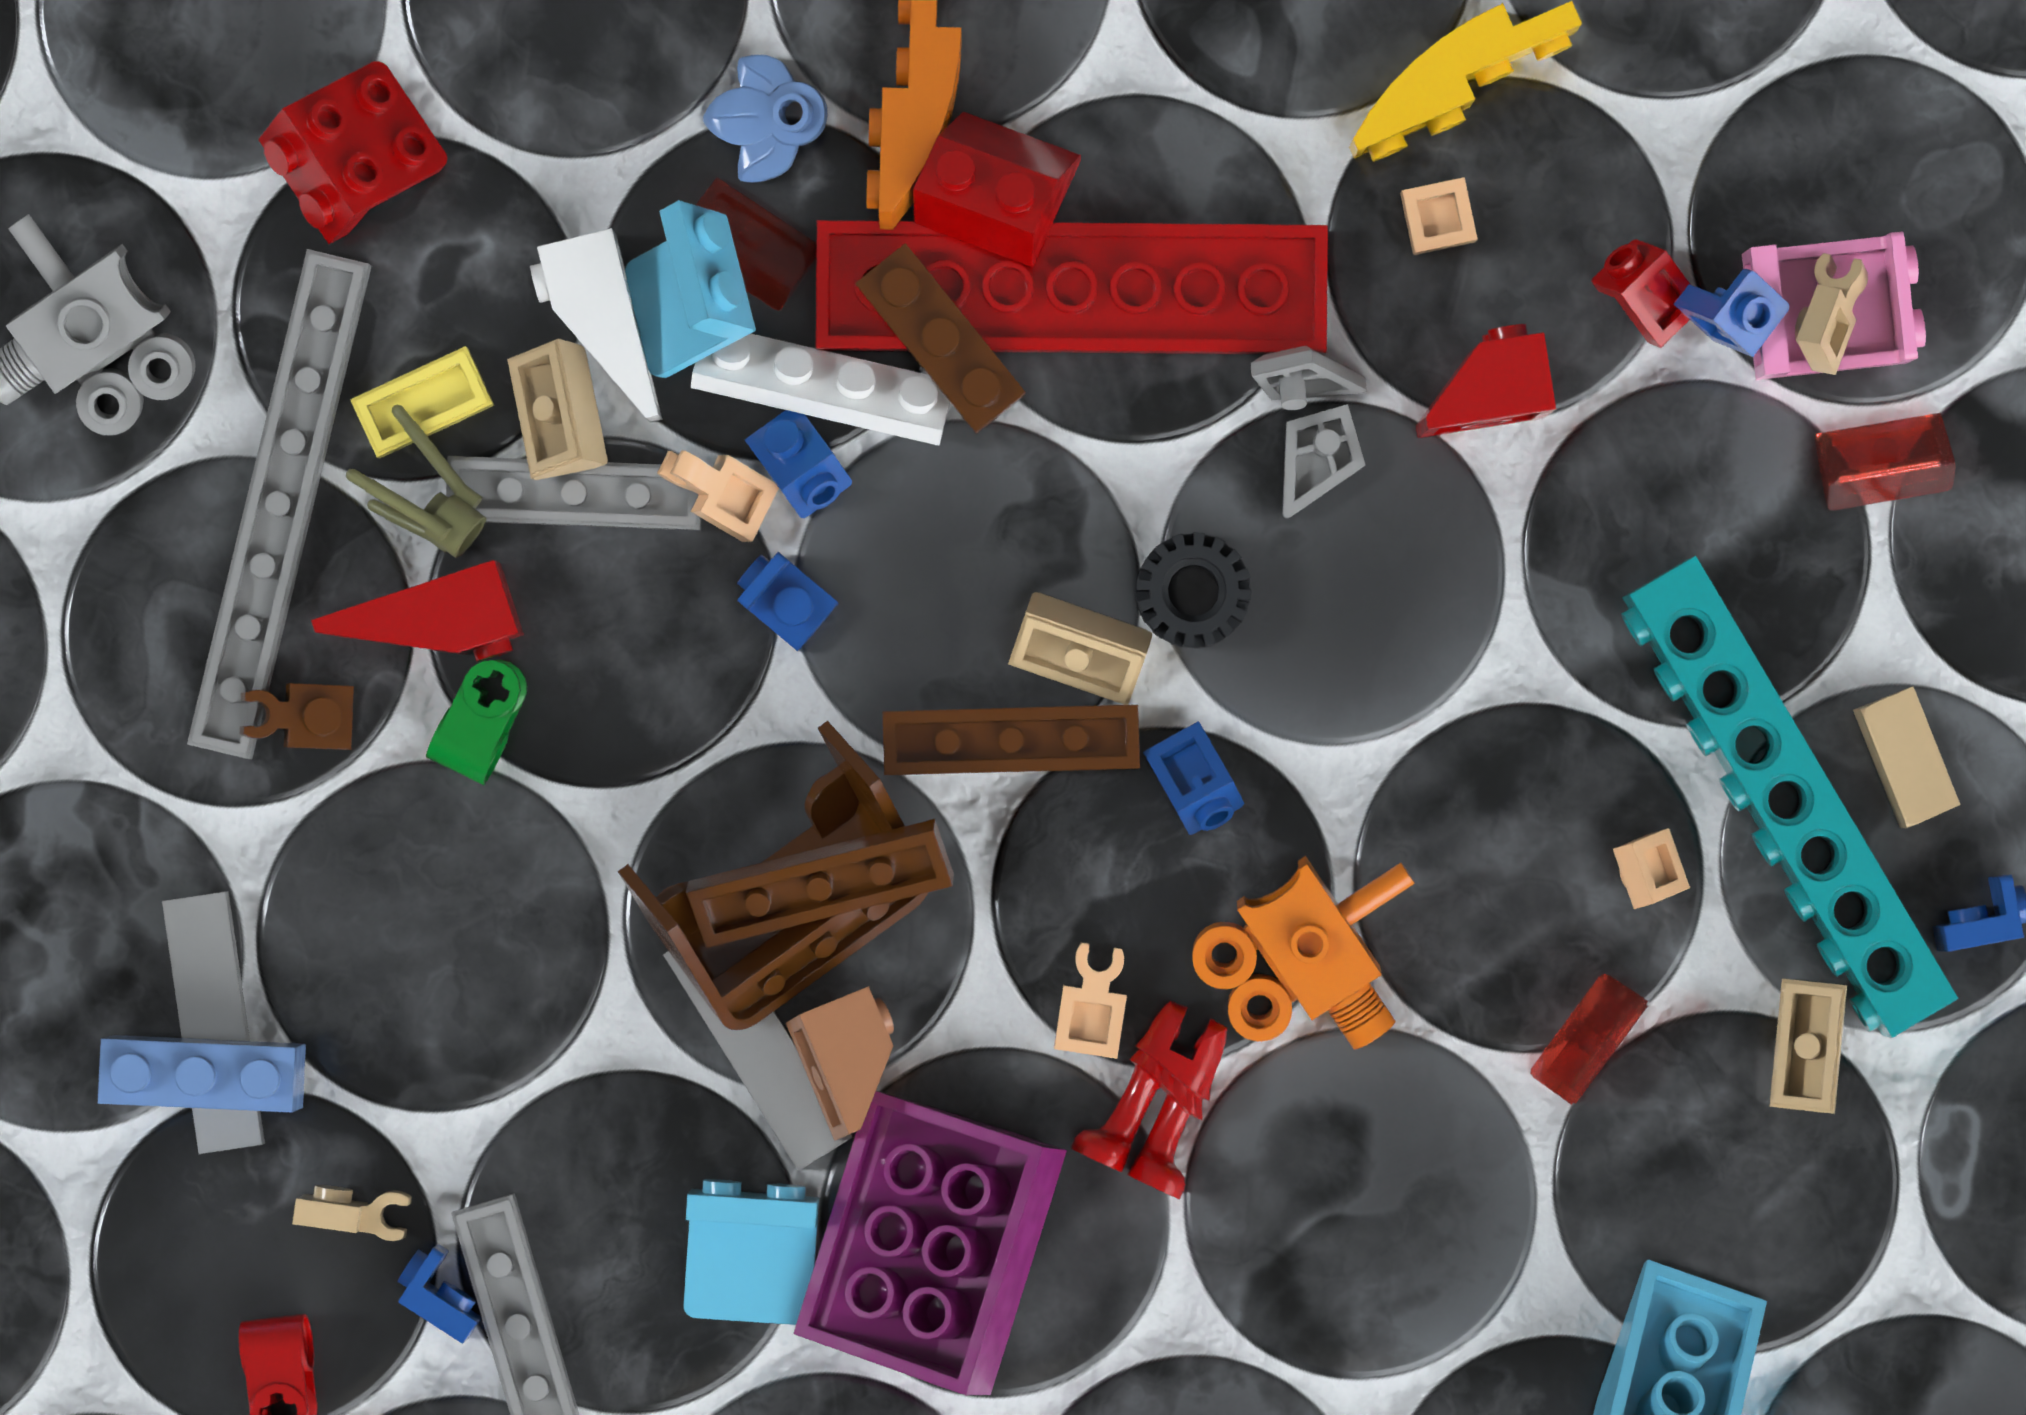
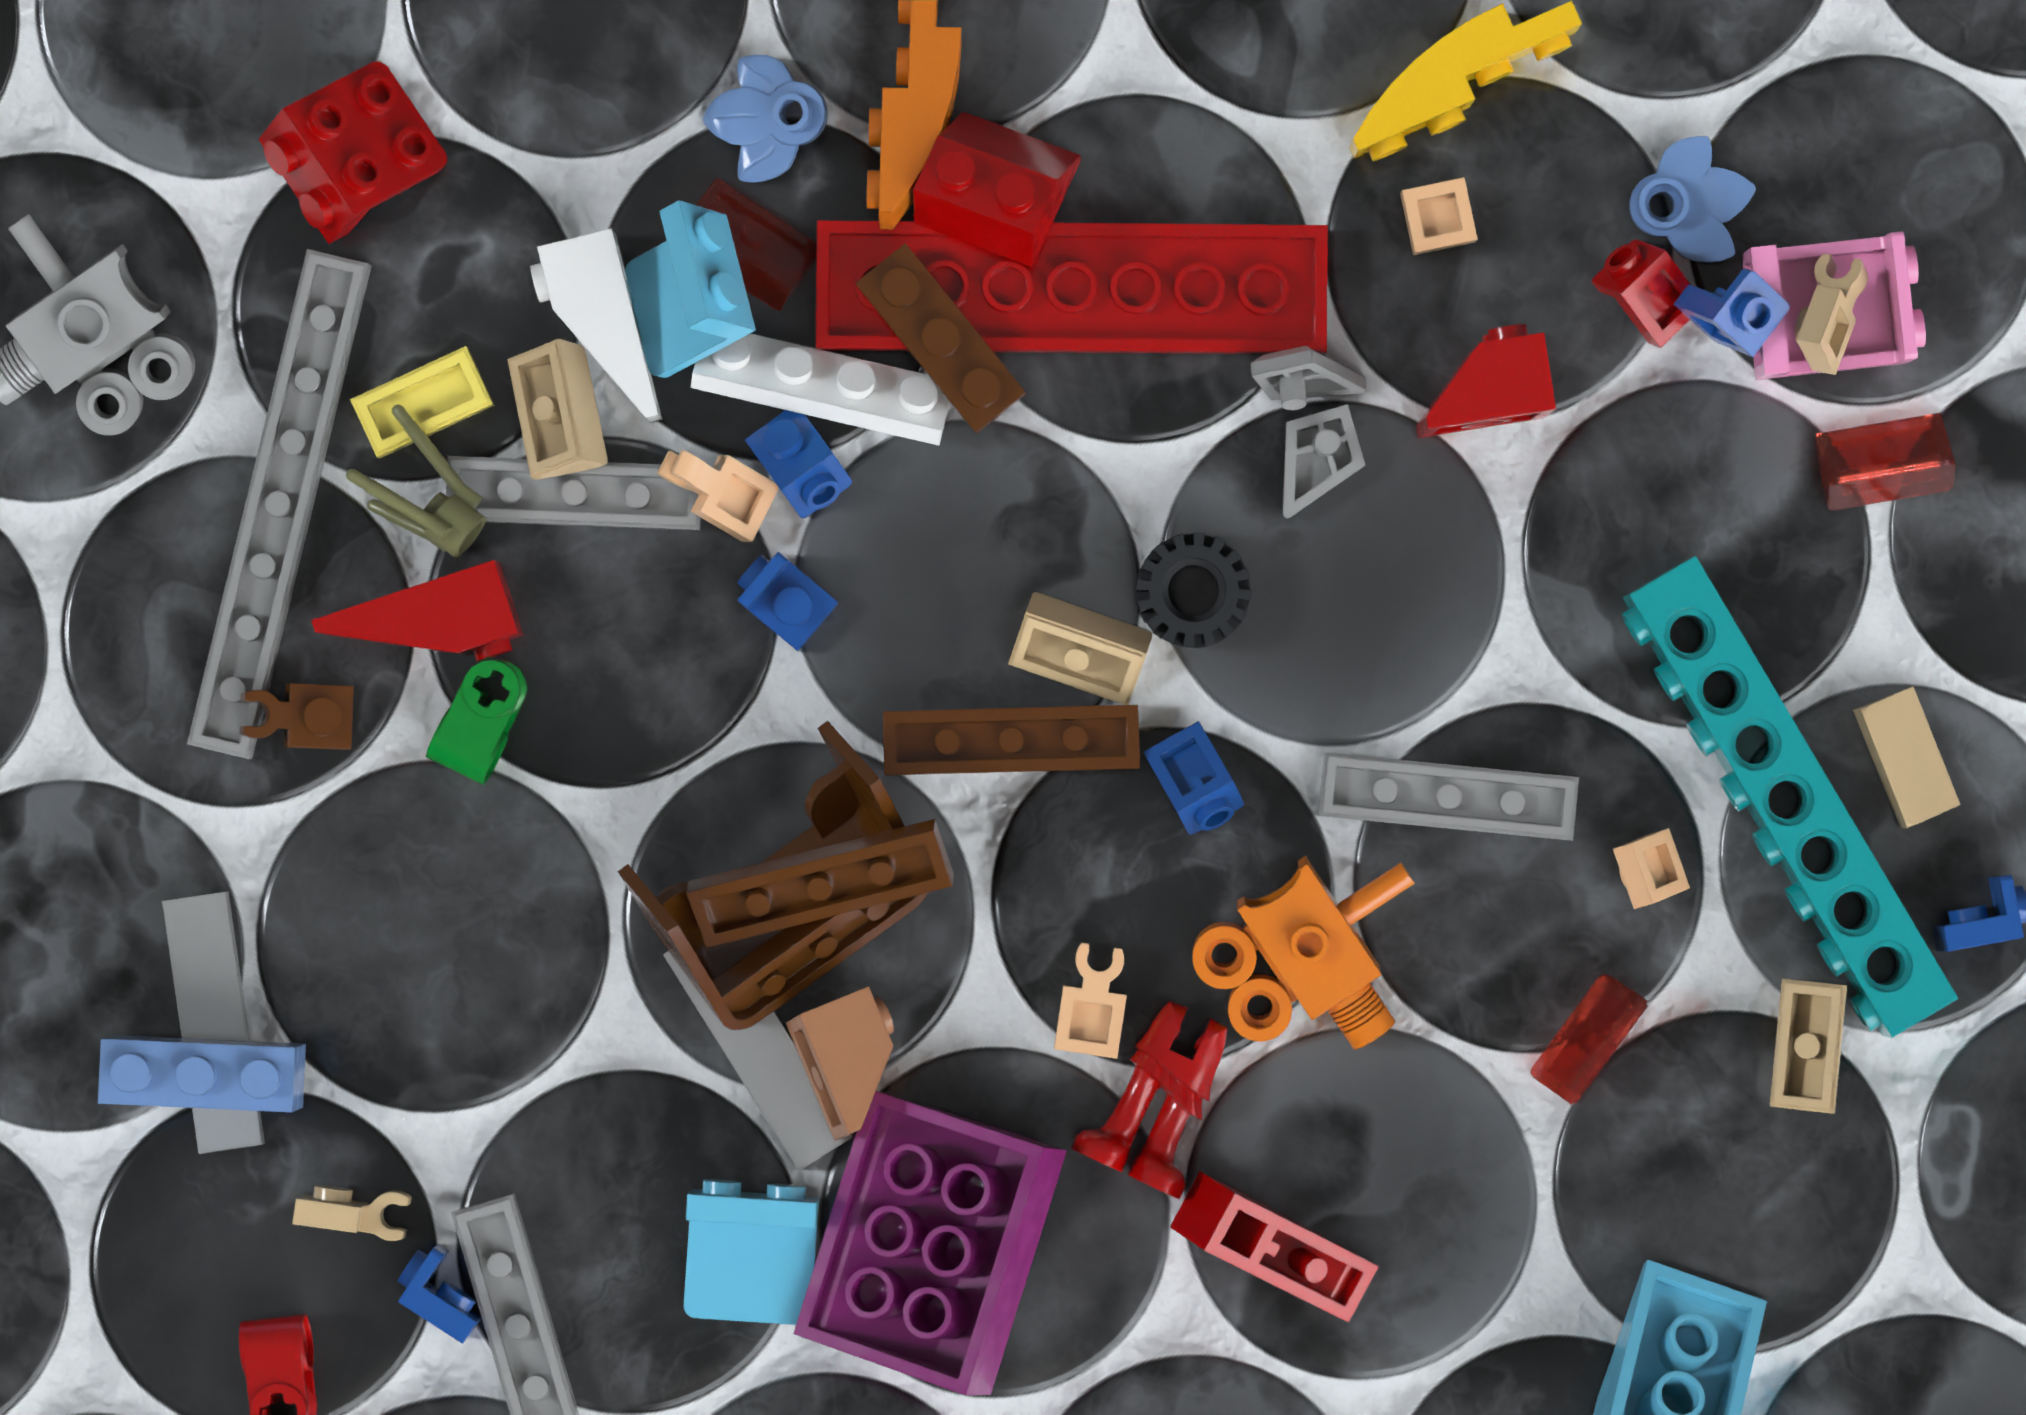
none -> red slope [1170,1171,1379,1323]
none -> light grey tile [1318,753,1579,841]
none -> medium blue plate [1629,136,1756,263]

